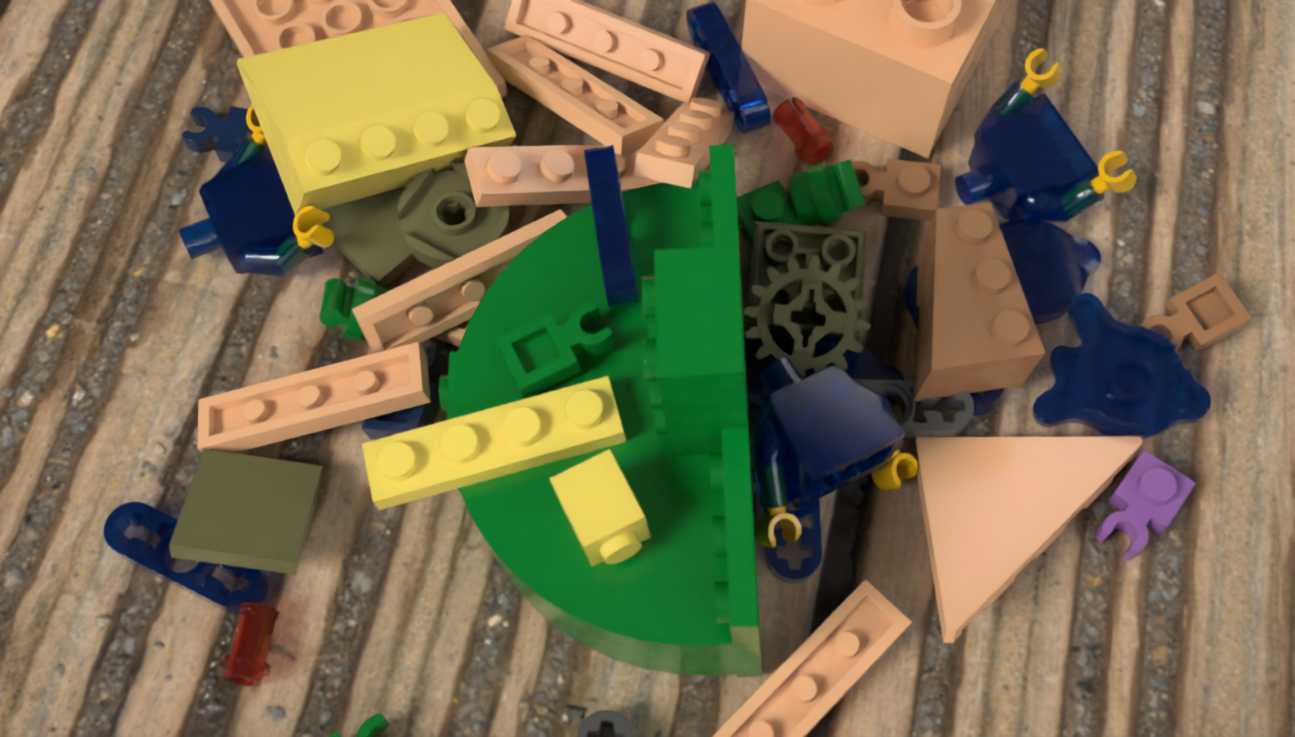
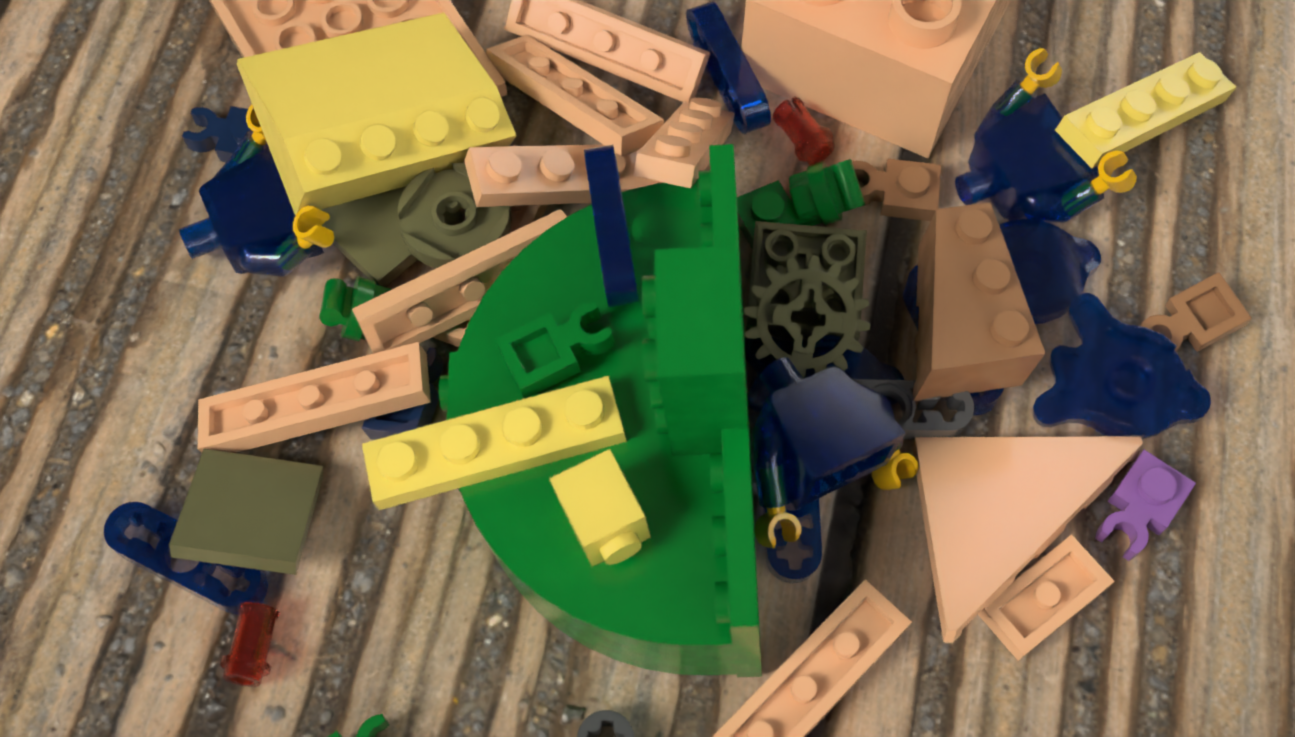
none -> light nougat plate [978,534,1115,661]
none -> light yellow plate [1055,52,1236,168]

